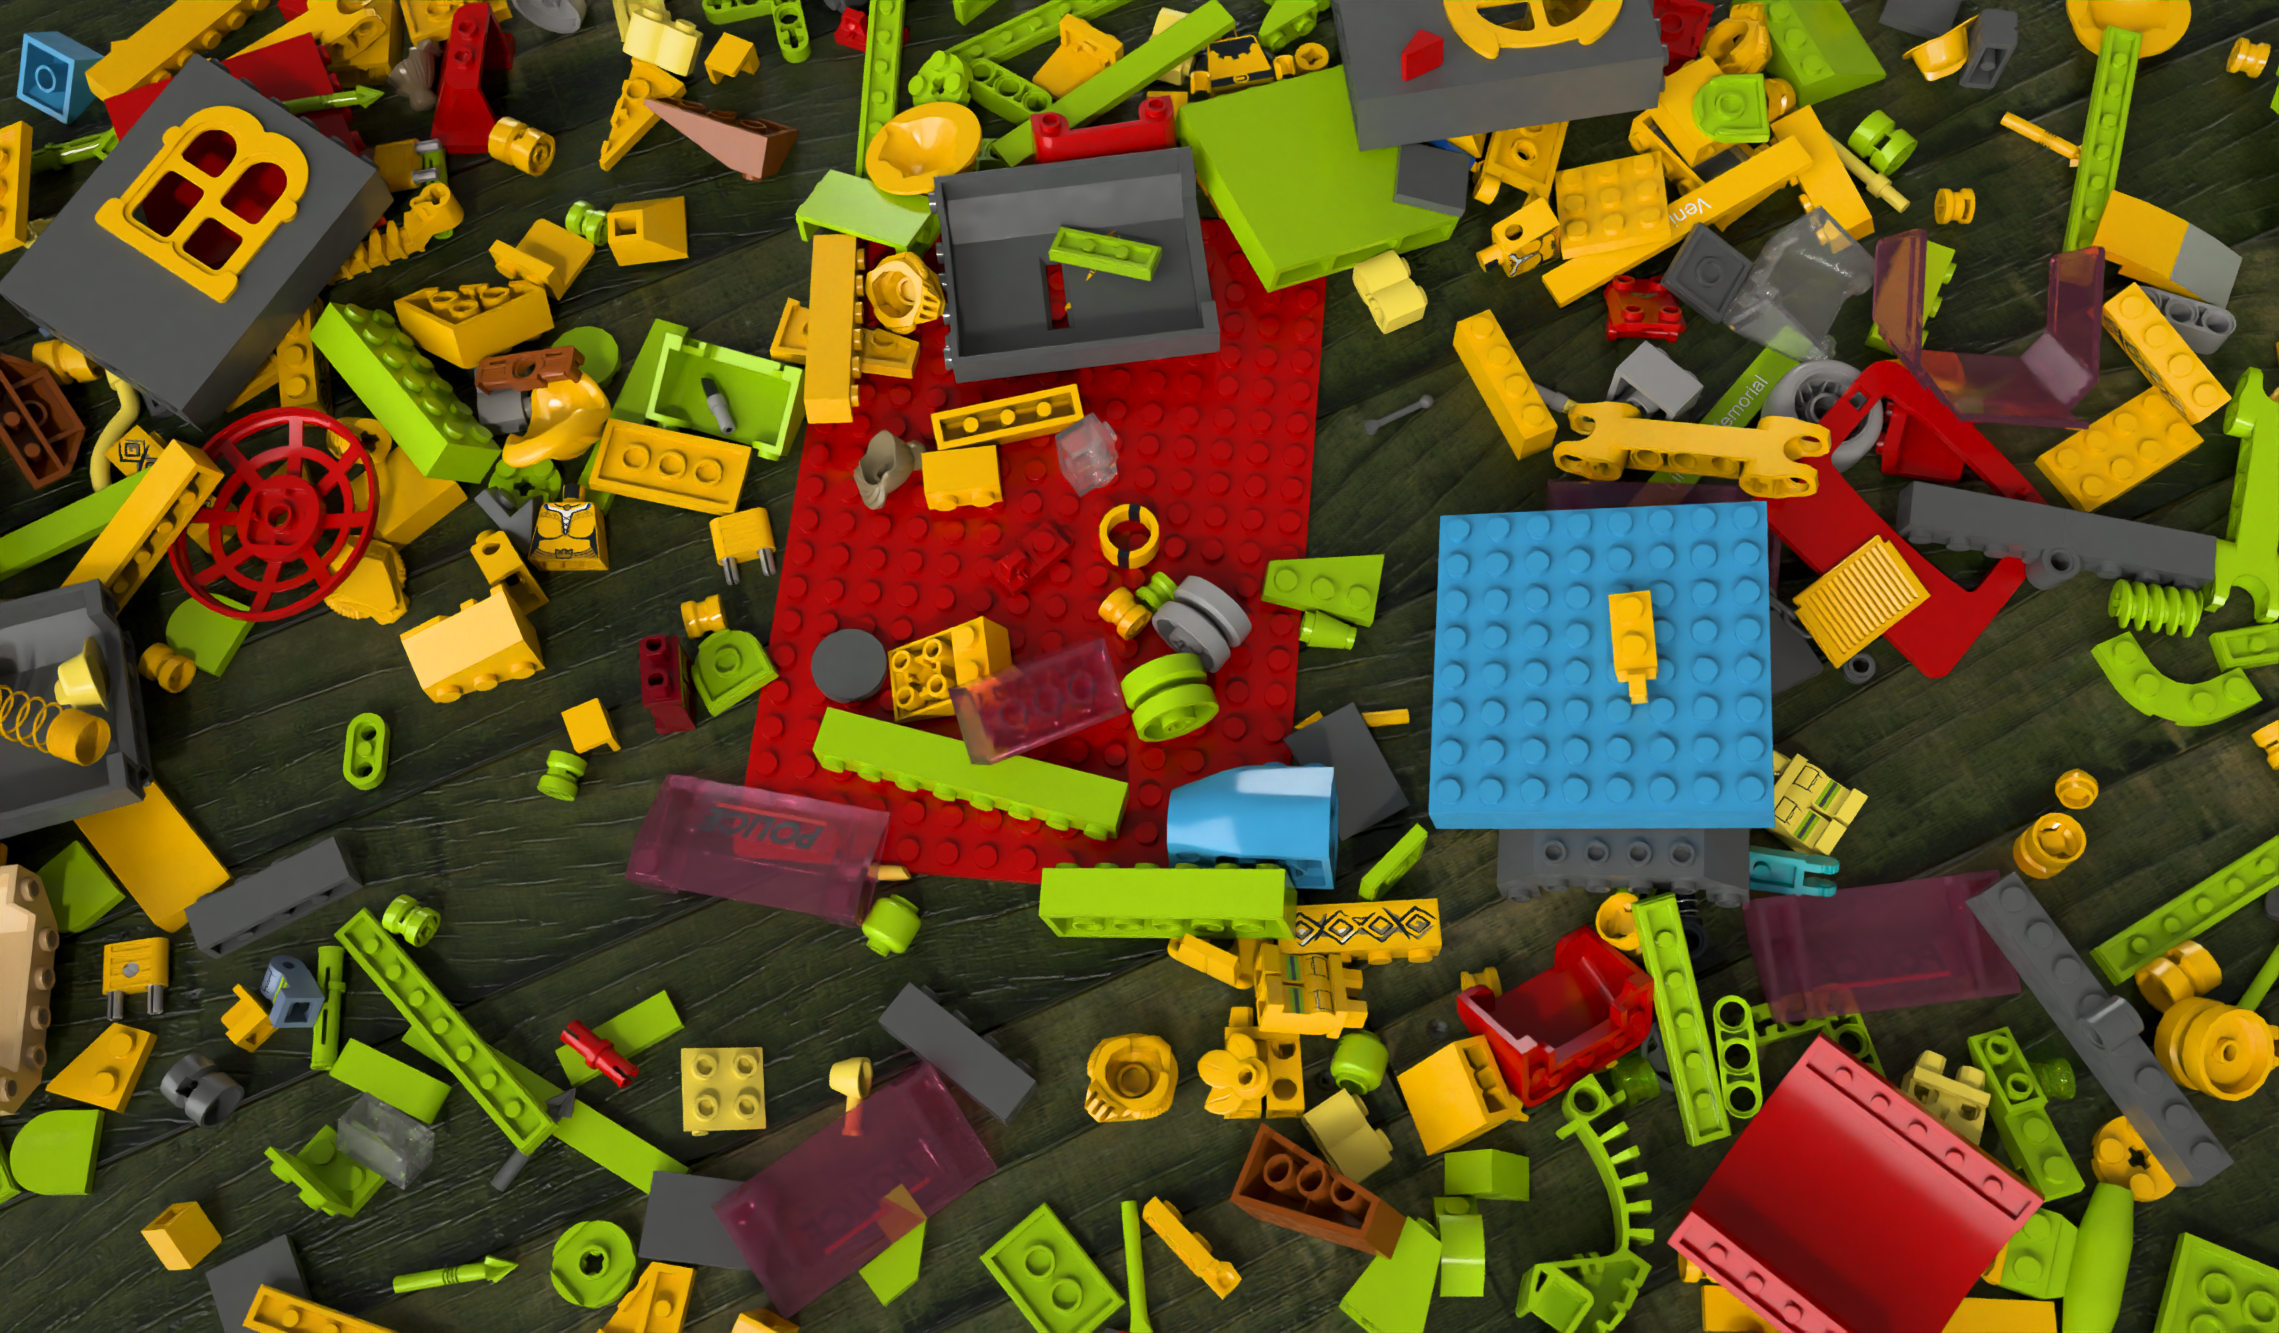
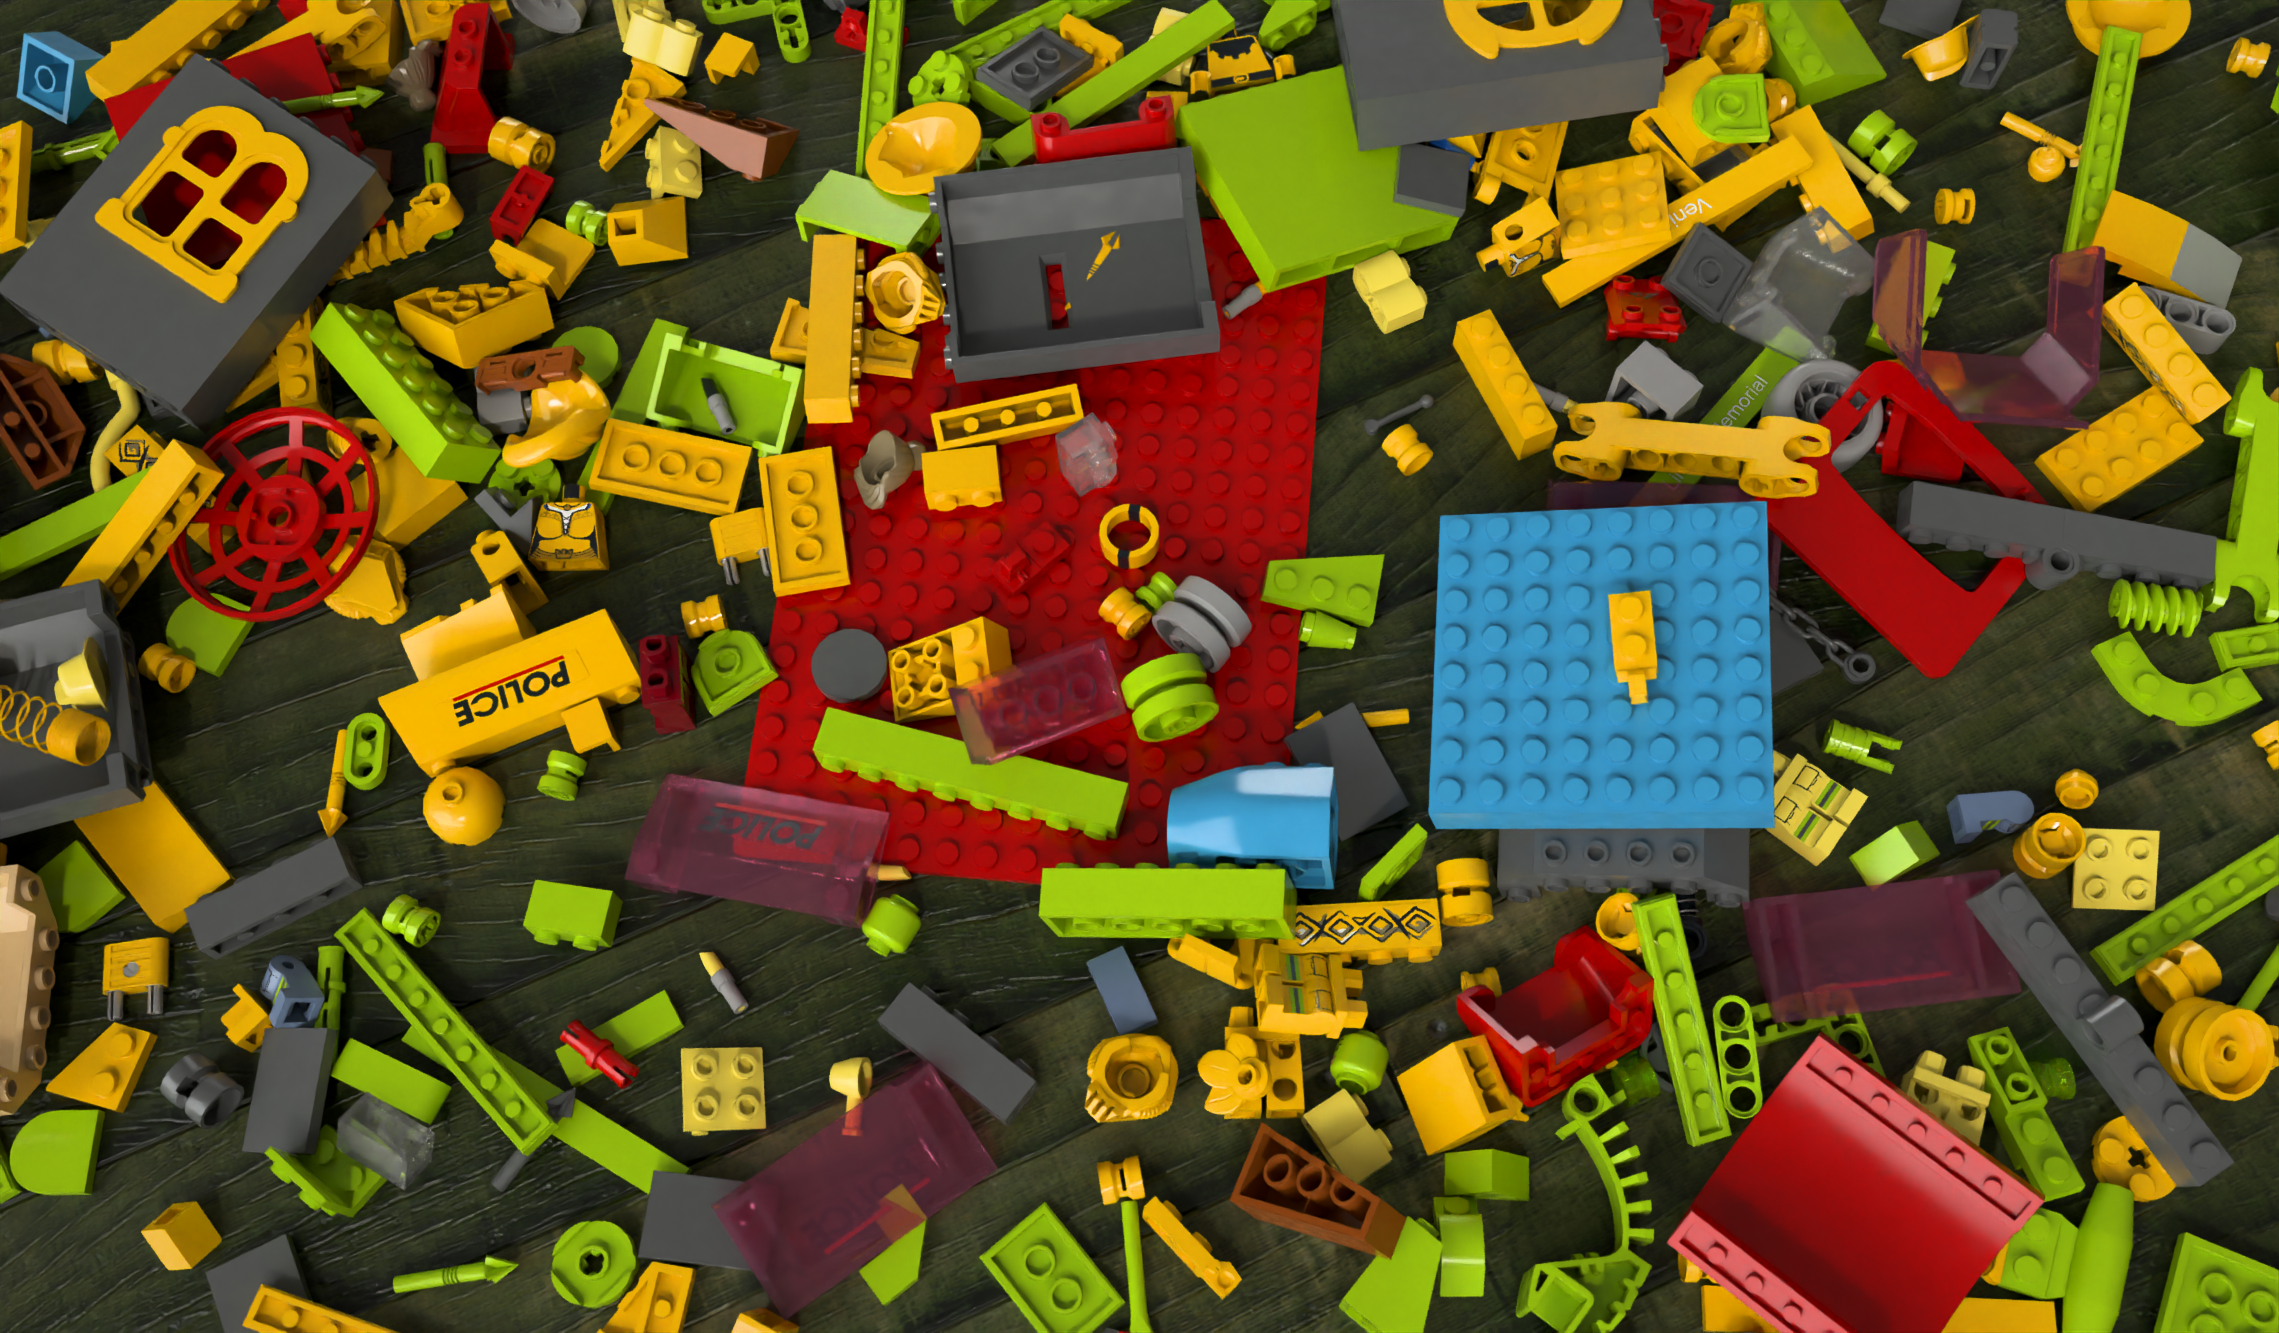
yellow piece [374,138,442,193] -> none
lime tile [1049,226,1162,281] -> none
yellow wheel [1294,43,1329,77] -> none
red slope [1401,29,1444,82] -> none
teal hinge [1750,845,1840,897] -> none
yellow window [1792,535,1931,669] -> none
none -> dark grey tile [242,1028,338,1155]
none -> yellow piece [318,729,348,838]
none -> yellow slope [378,609,642,778]
none -> yellow cylinder [423,767,506,846]
none -> red hinge [489,164,555,246]
none -> lime brick [523,879,623,951]
none -> light yellow bracket [645,126,702,199]
none -> light grey piece [699,952,749,1014]
none -> yellow plate [758,446,851,597]
none -> dark grey tile [976,26,1094,112]
none -> sand blue slope [1086,945,1159,1036]
none -> yellow wheel [1097,1155,1145,1205]
none -> light grey piece [1222,280,1267,320]
none -> yellow wheel [1382,424,1433,476]
none -> yellow wheel [1436,858,1493,927]
none -> lime hinge [1821,719,1903,774]
none -> lime slope [1849,820,1940,892]
none -> sand blue leg [1946,790,2034,844]
none -> yellow plate [2028,146,2065,182]
none -> light yellow hinge [2071,828,2160,911]

